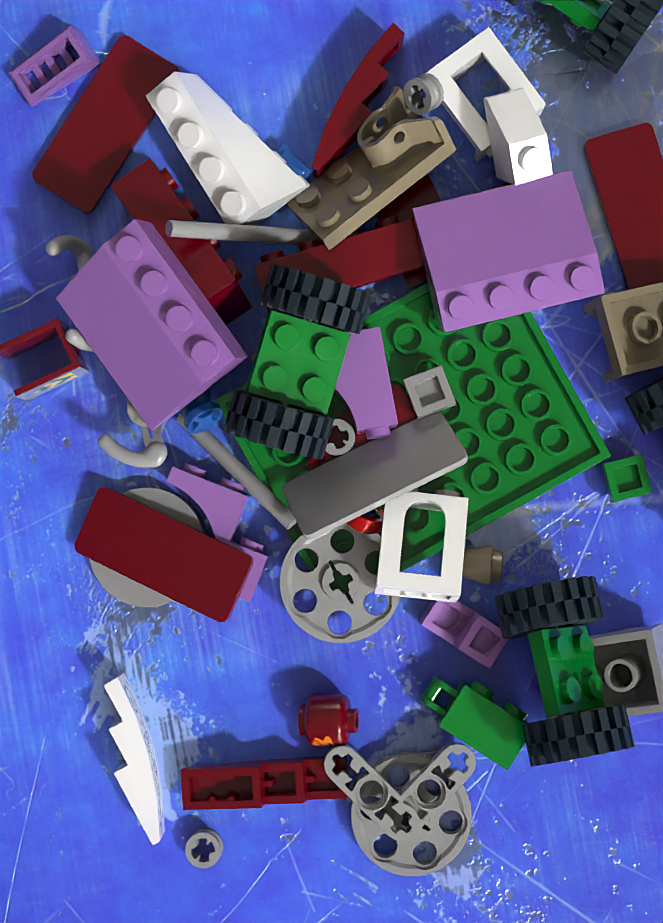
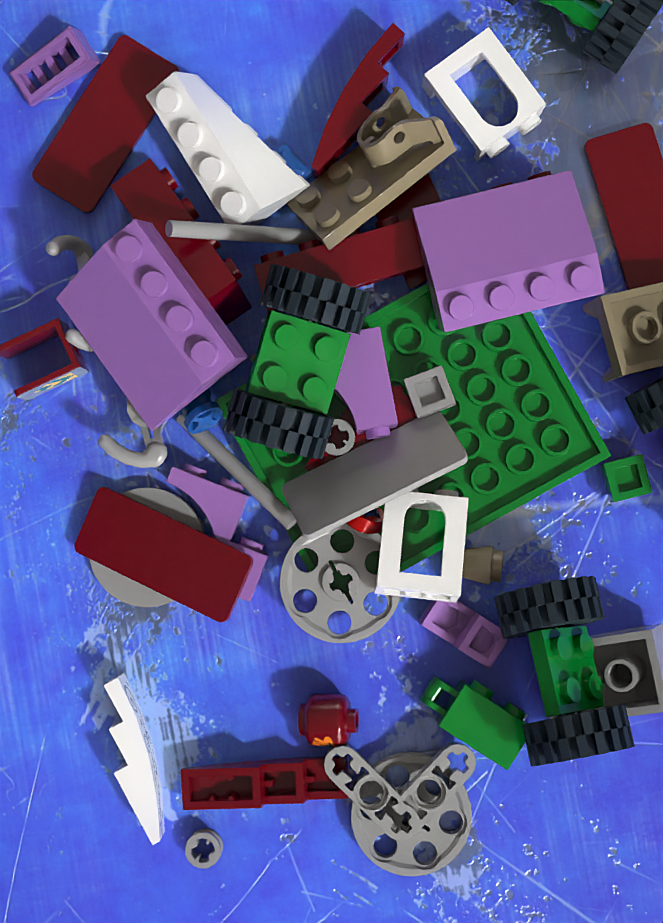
light grey bush [403,73,444,115] -> none
white slope [483,88,553,185] -> none

